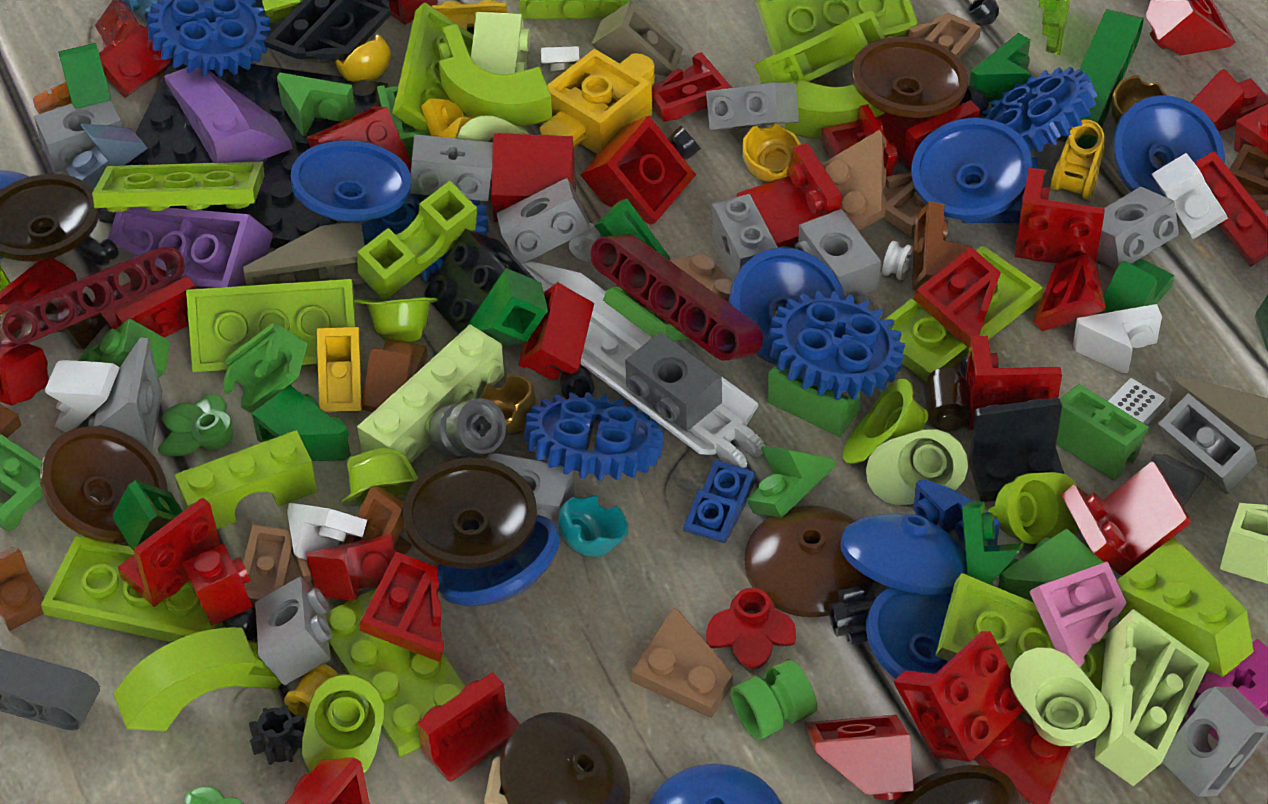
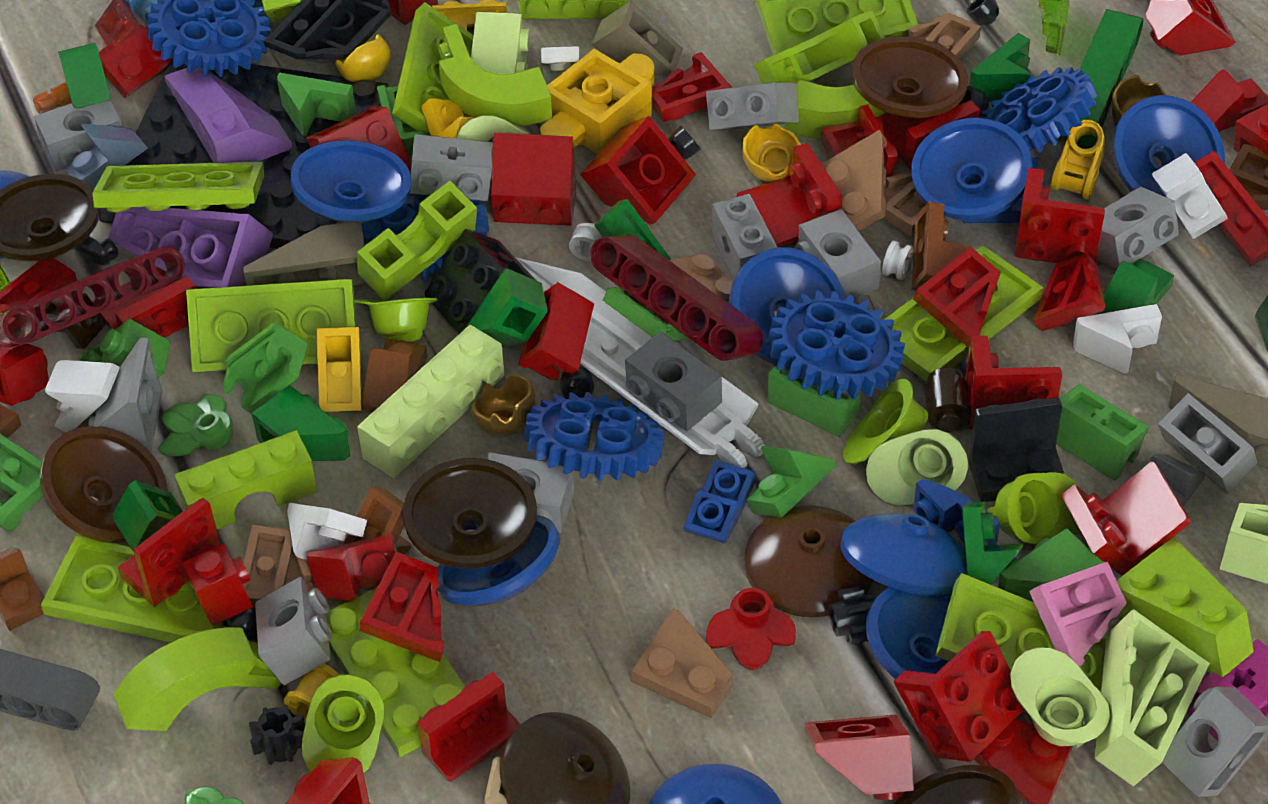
lime piece [341,448,418,507] -> none
flat silver wheel [428,398,506,460] -> none
light grey brick [497,178,591,264] -> none
teal hair [558,495,628,558] -> none
bright green wheel [731,659,817,741] -> none
white tile [1108,378,1166,425] -> none

